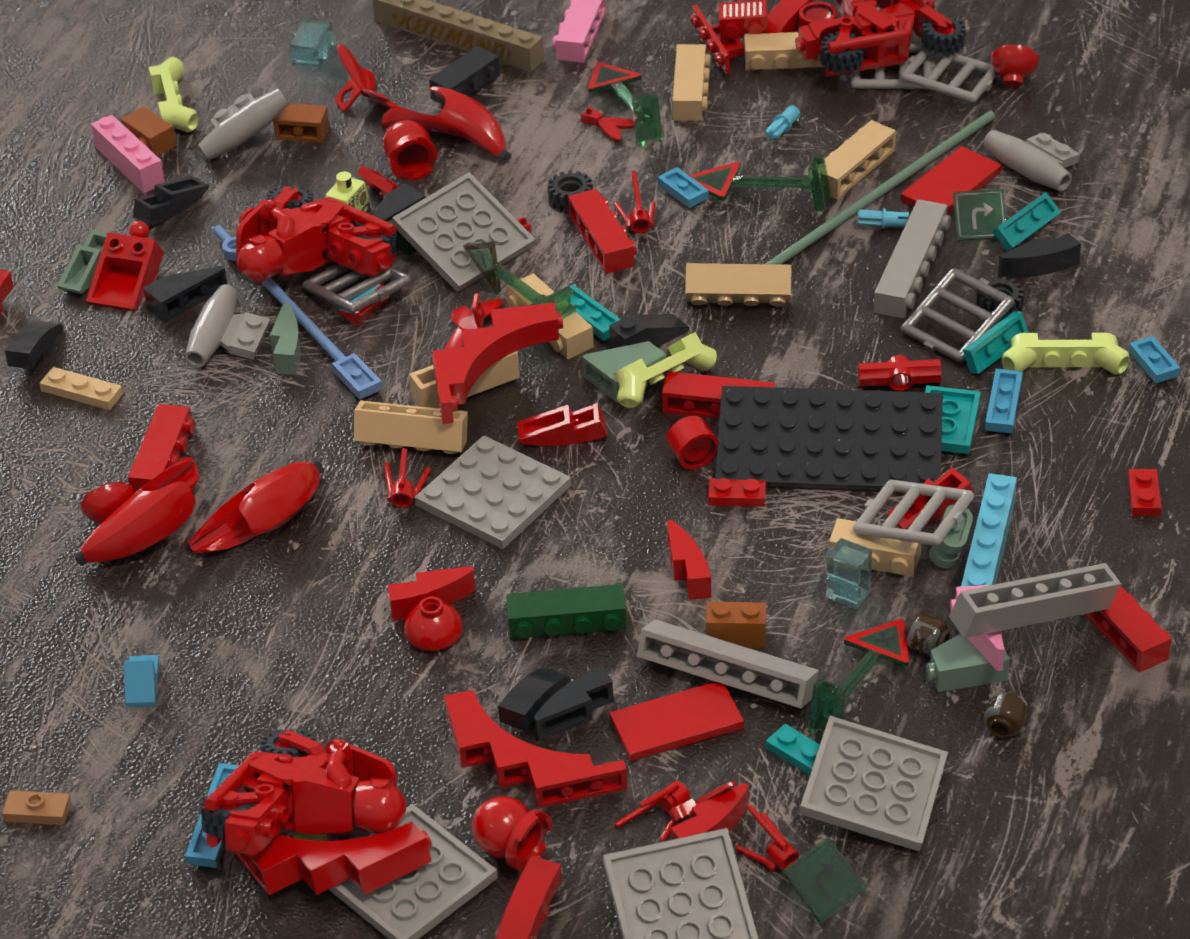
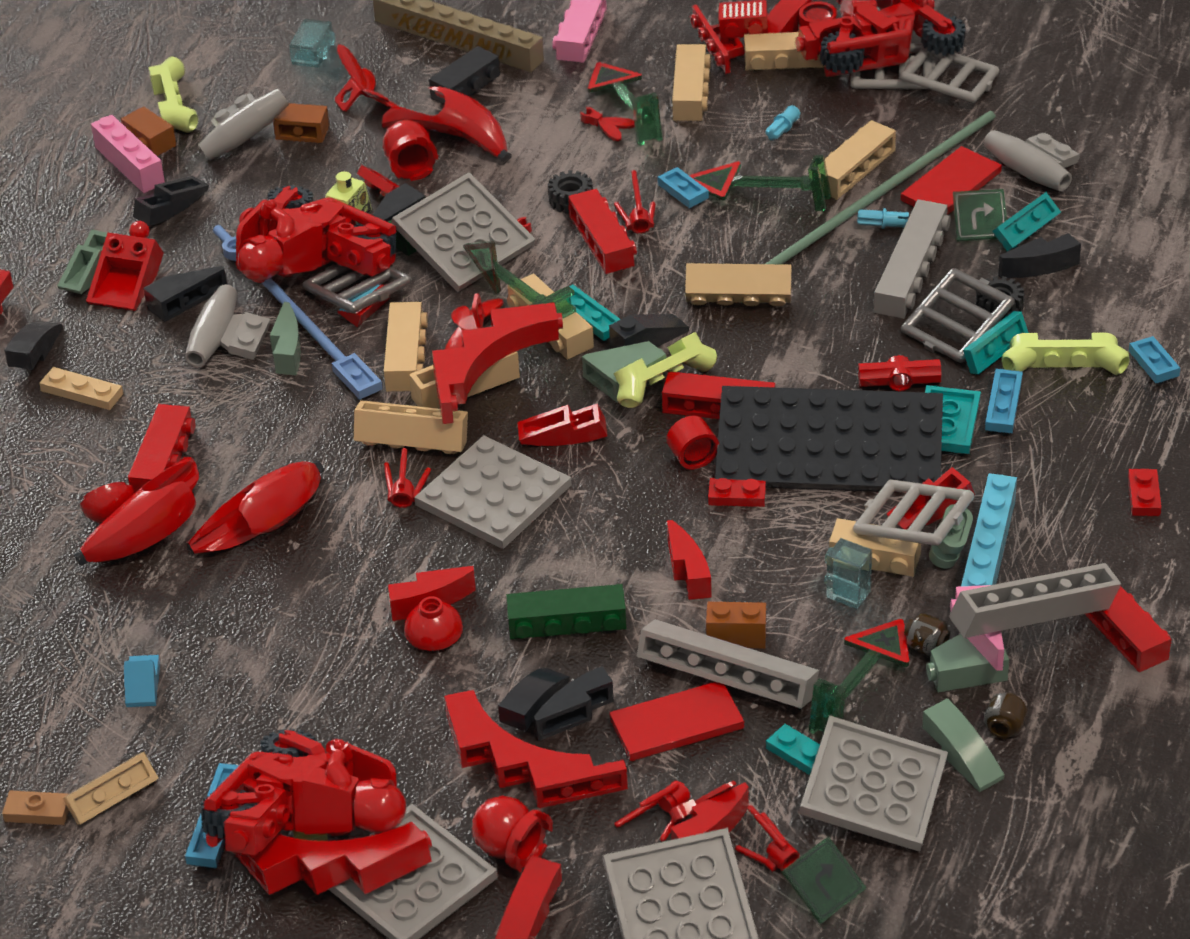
red piece [991,45,1039,87] -> none
none -> tan plate [63,752,159,825]
none -> tan brick [384,302,428,392]
none -> sand green slope [923,698,1004,792]

